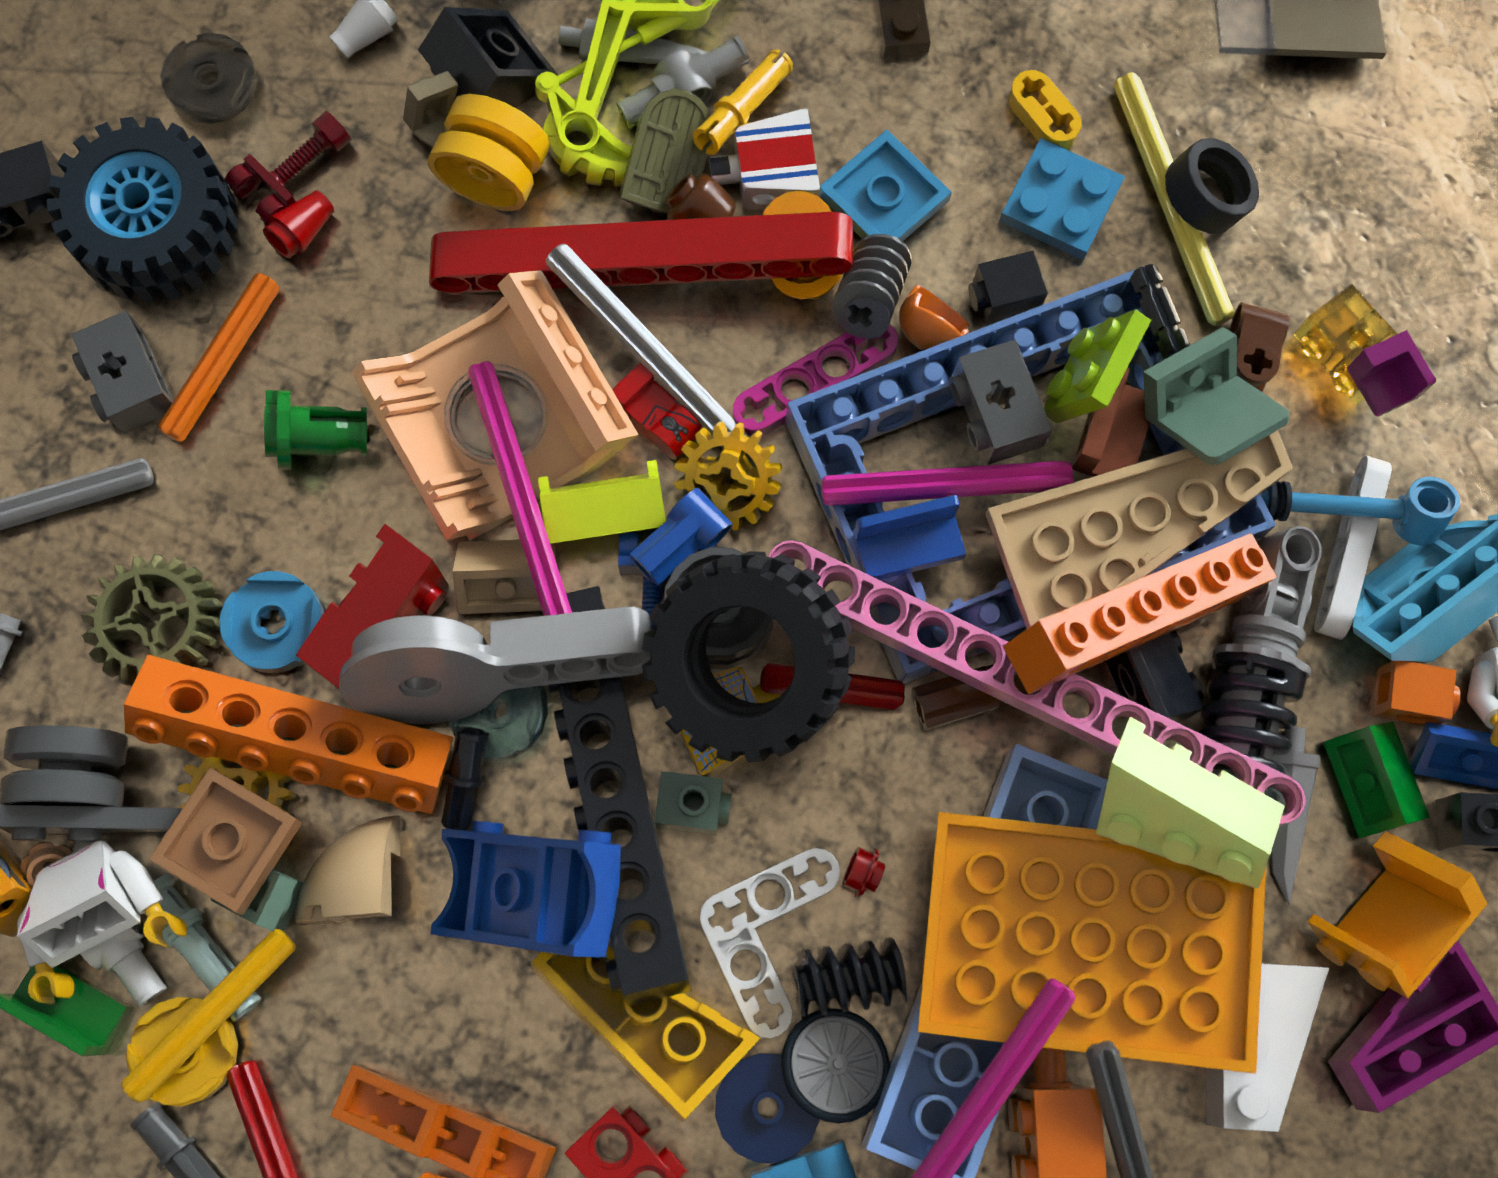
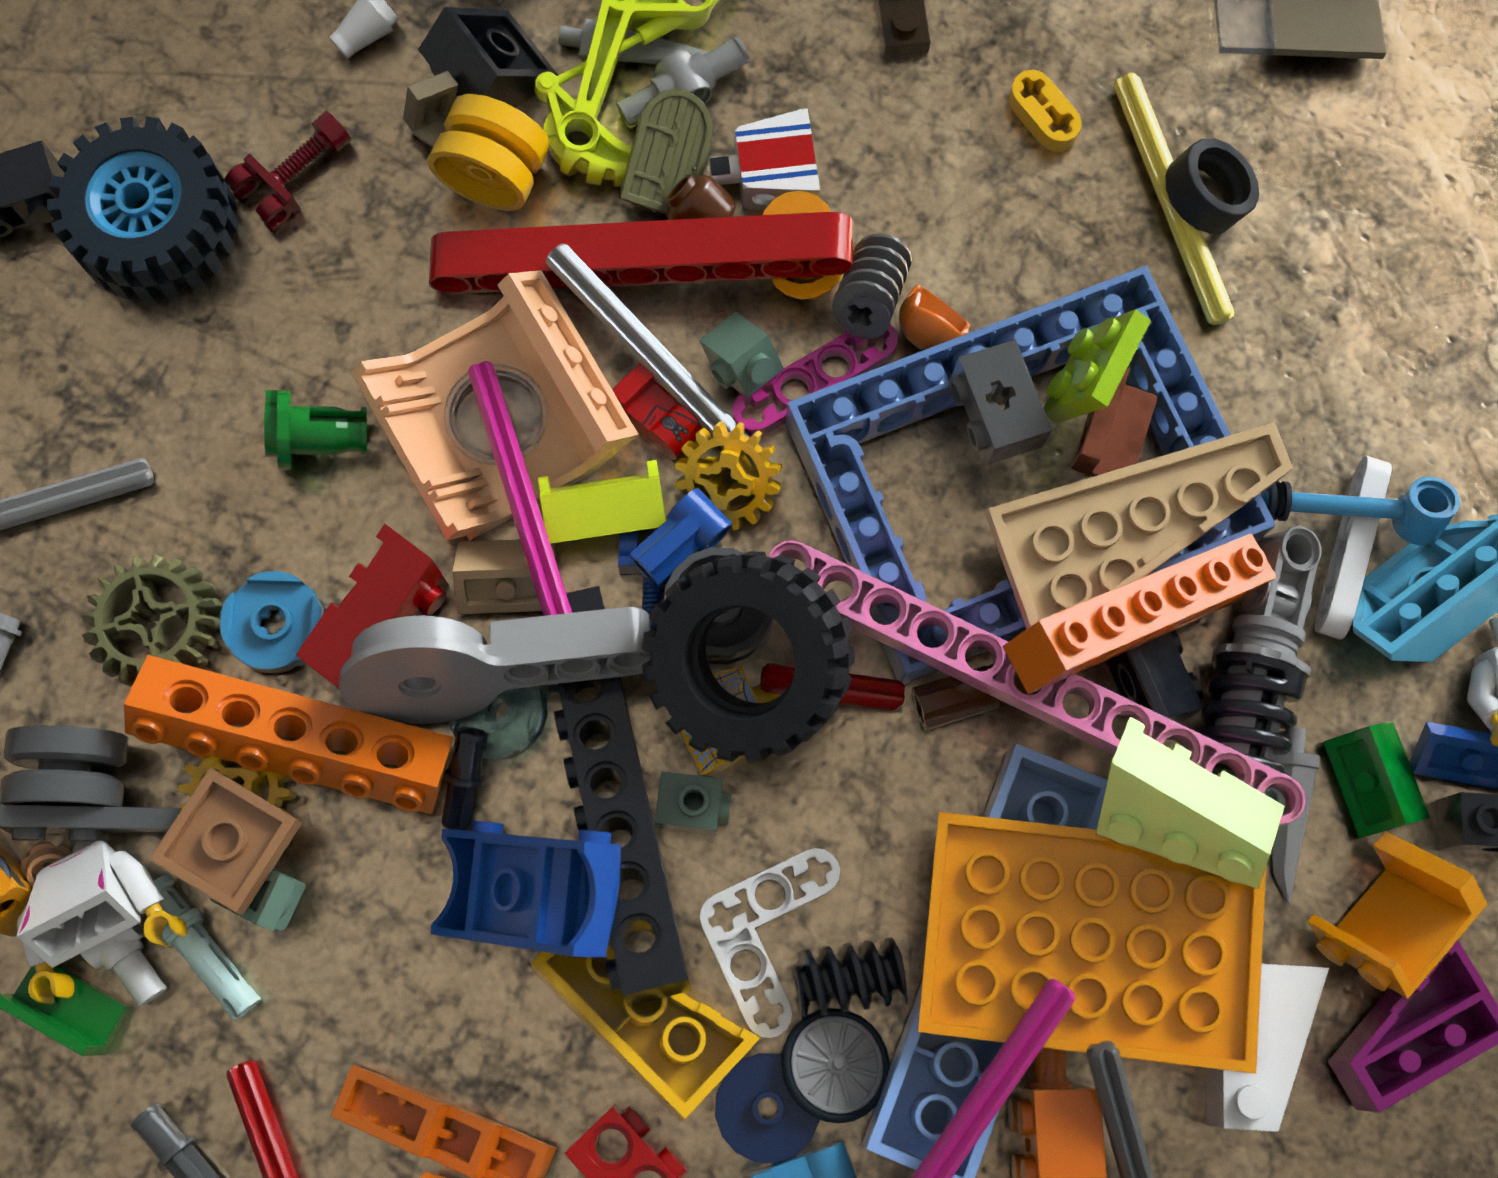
dark grey brick [71,310,174,434] -> none
yellow axle [121,929,296,1103] -> none
yellow plate [126,997,238,1107] -> none
orange axle [158,273,279,442] -> none
clear smoke plate [160,33,258,124] -> none
red cone [263,190,335,258] -> none
tan brick [295,815,400,926] -> none
yellow pin [693,49,793,155] -> none
dark azure plate [820,130,952,242] -> none
dark pink axle [821,460,1073,506] -> none
red plate [843,847,885,897] -> none
blue panel [852,495,966,580] -> none
black brick [968,250,1048,326] -> none
dark azure plate [999,138,1125,261] -> none
black axle [1130,264,1190,359] -> none
sand green bracket [1143,327,1289,465] -> none
reddish brown piece [1229,302,1290,392] -> none
clear yellow brick [1294,284,1397,405] -> none
magenta panel [1347,330,1436,417] -> none
orange brick [1372,661,1460,726] -> none
none -> sand green brick [699,312,784,398]

